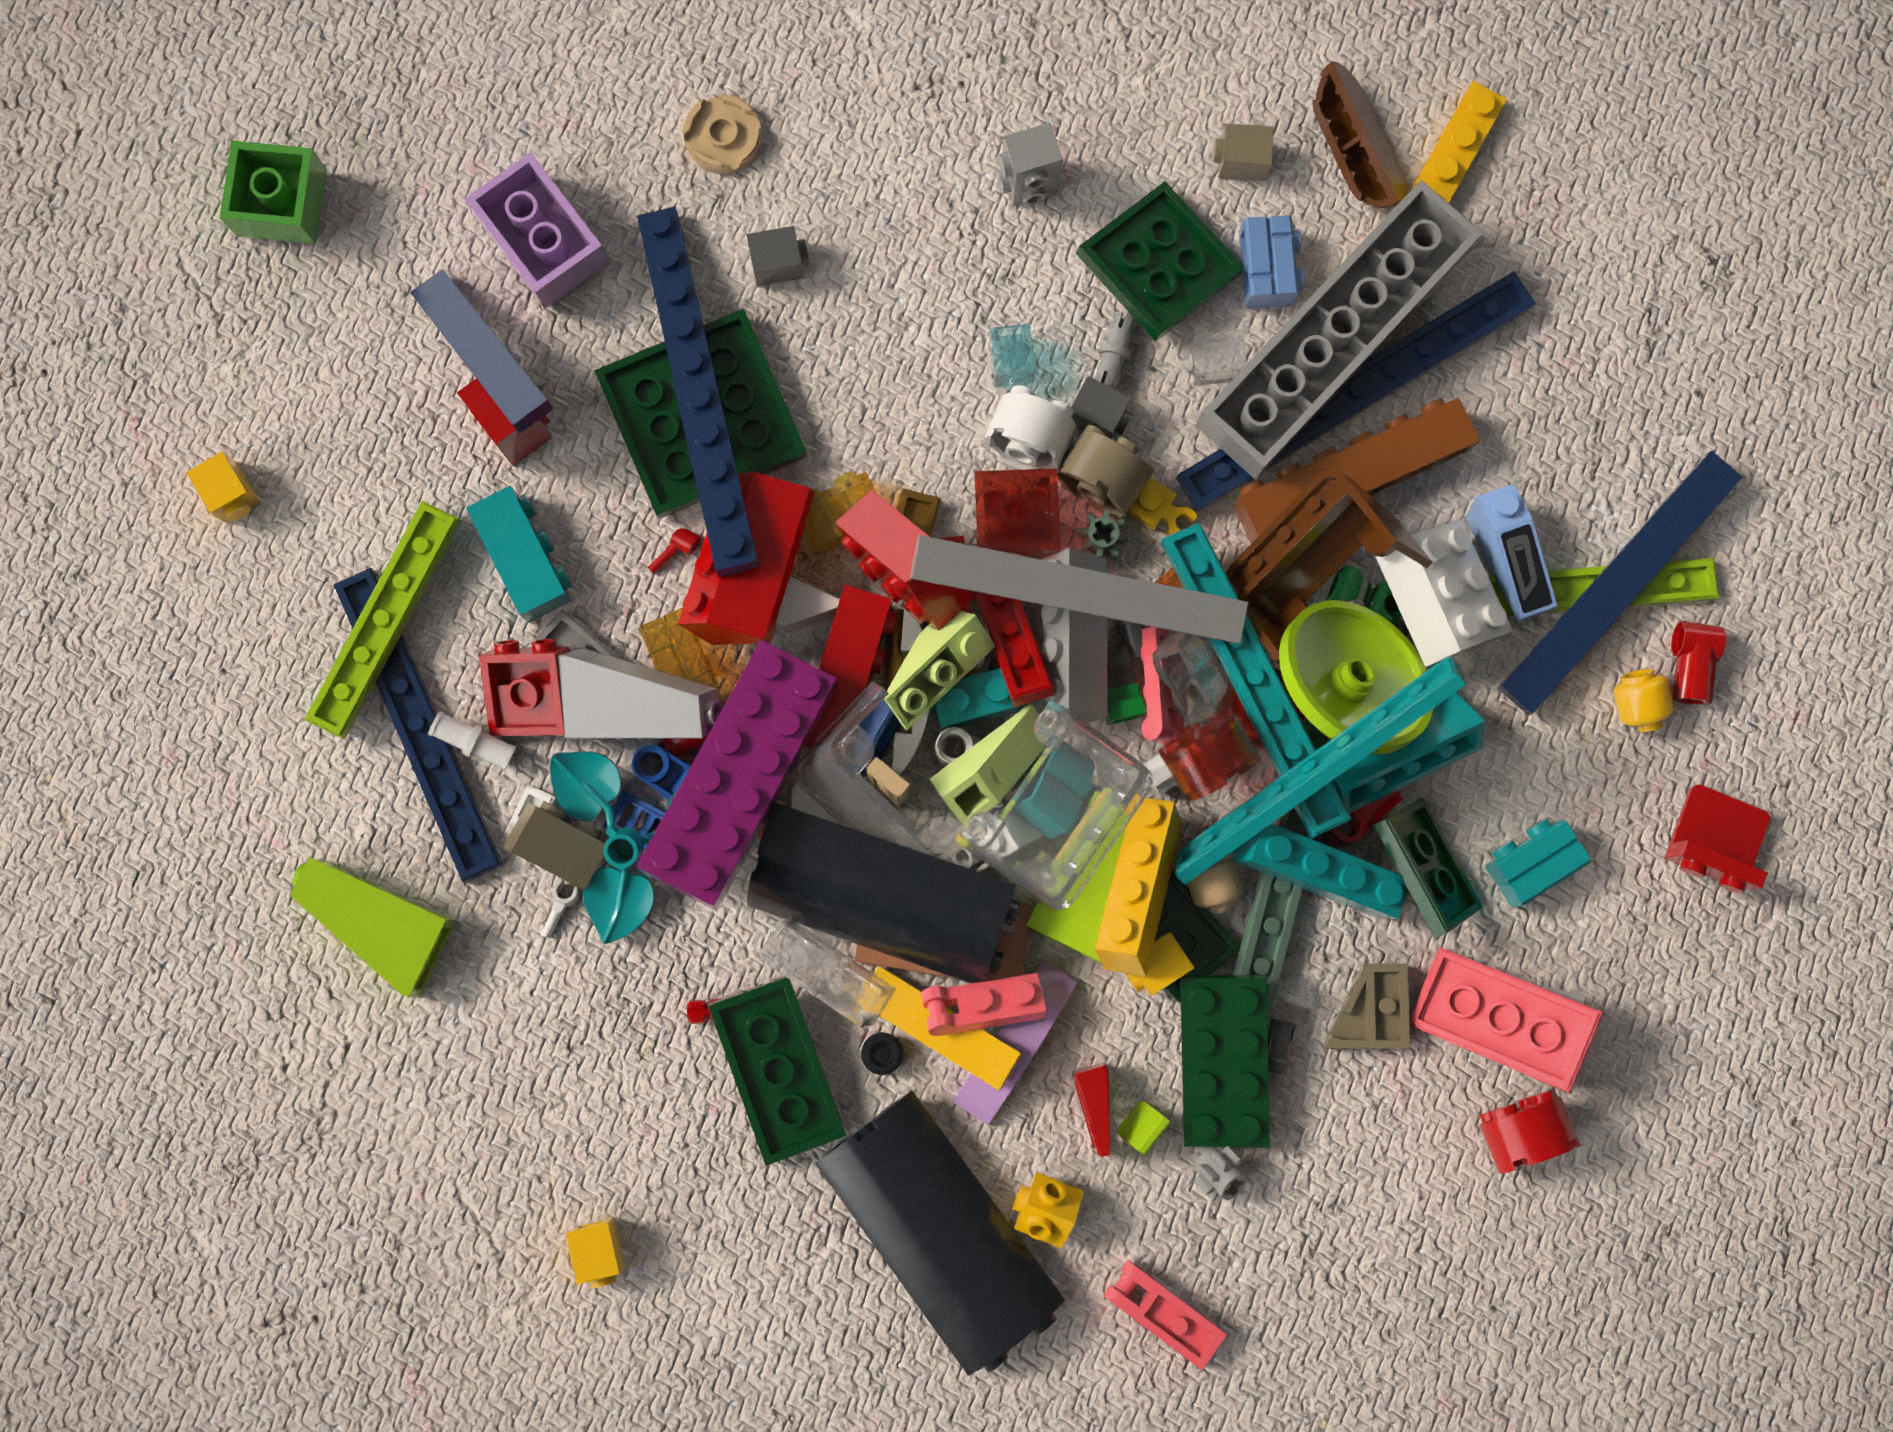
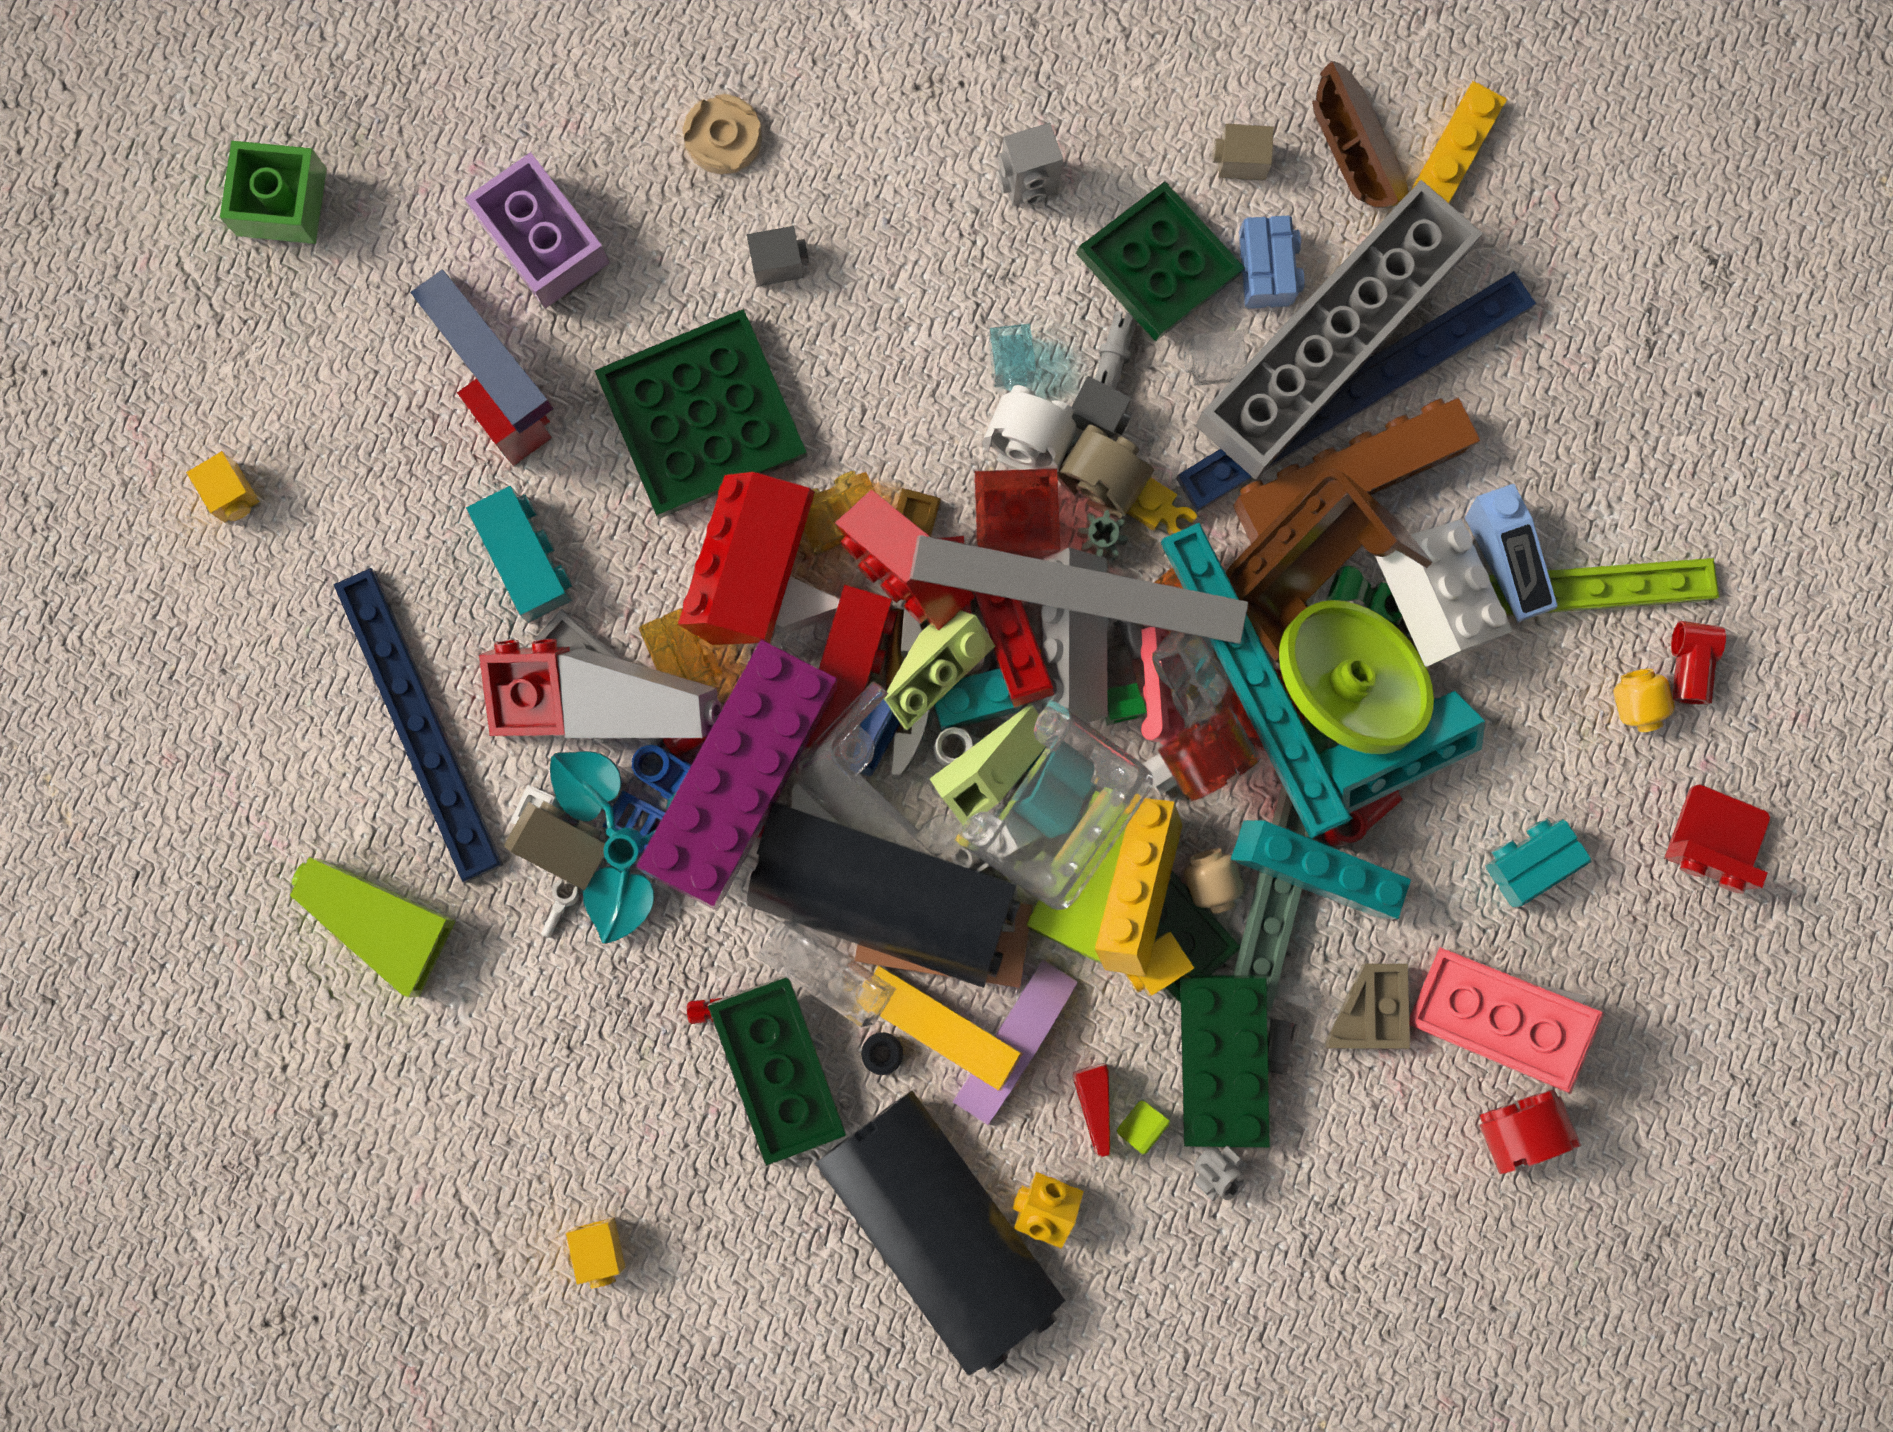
lime tile [304,501,462,740] -> none
white pin [428,711,517,770] -> none
dark blue plate [637,206,759,577] -> none
red hand [648,528,701,574] -> none
tan tile [867,757,911,807] -> none
coral plate [921,973,1047,1036] -> none
coral plate [1103,1260,1227,1370] -> none
teal tile [1174,656,1466,885] -> none
dark green tile [1374,798,1483,938] -> none
dark blue tile [1498,450,1742,716] -> none

